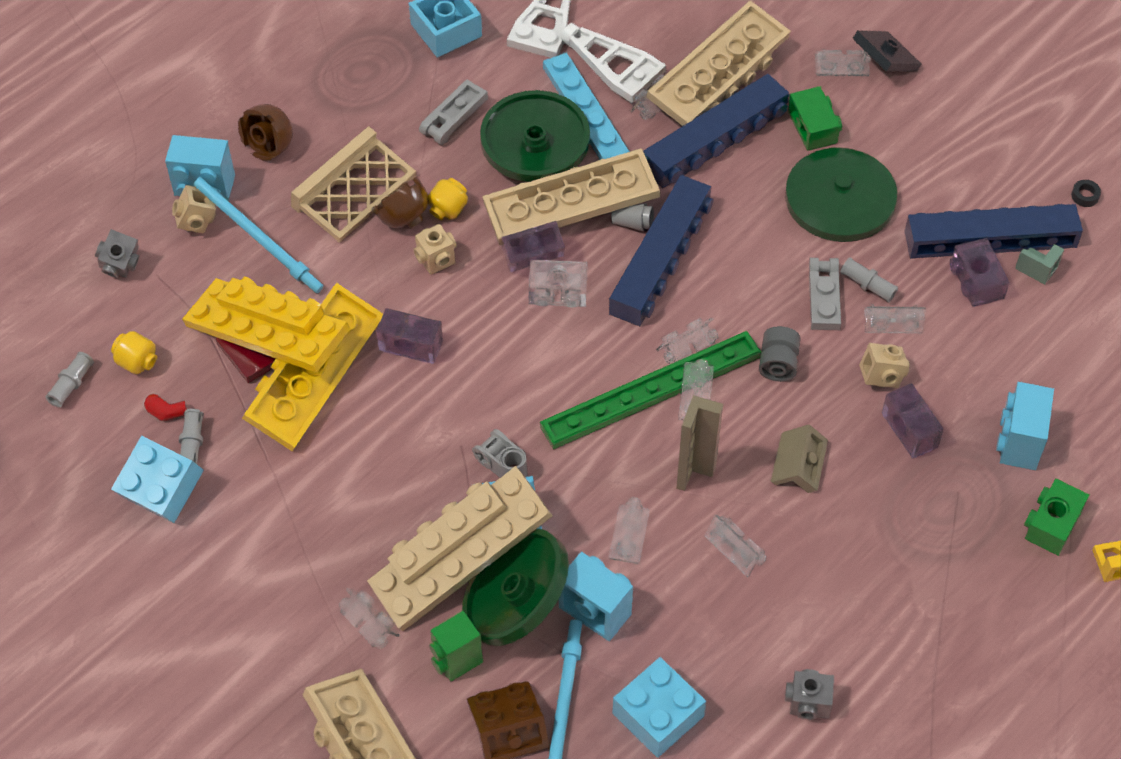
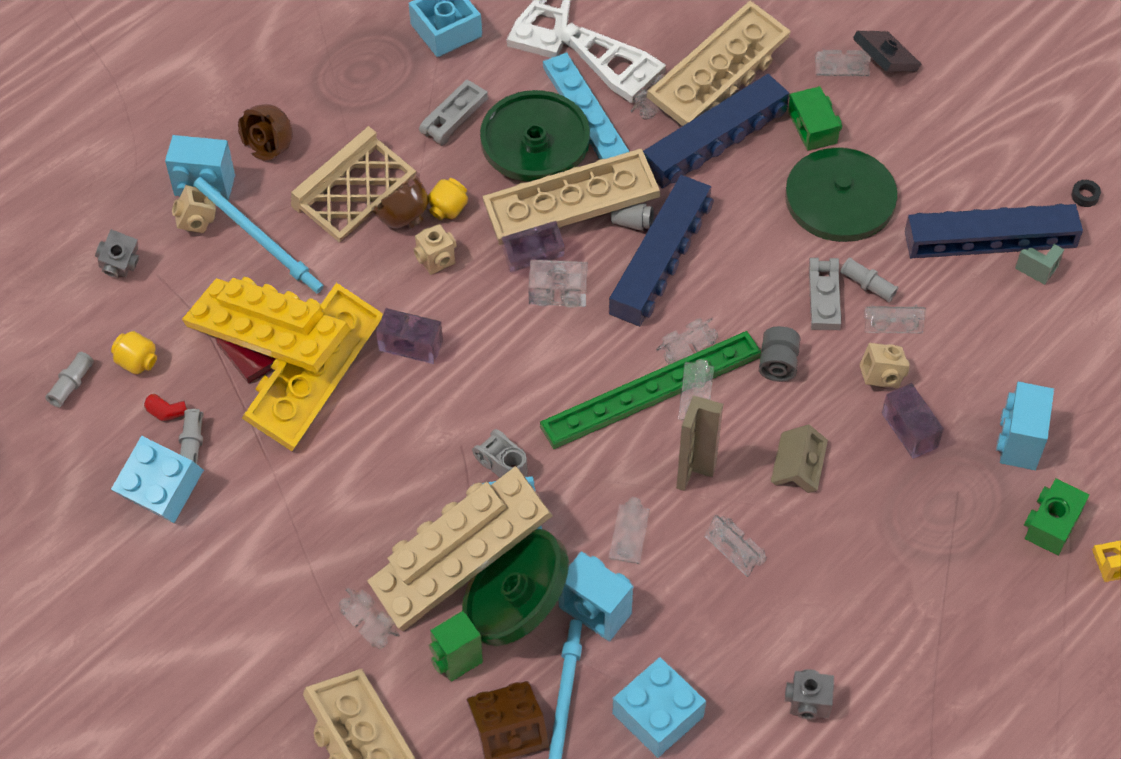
clear purple brick [950,238,1010,307] -> none

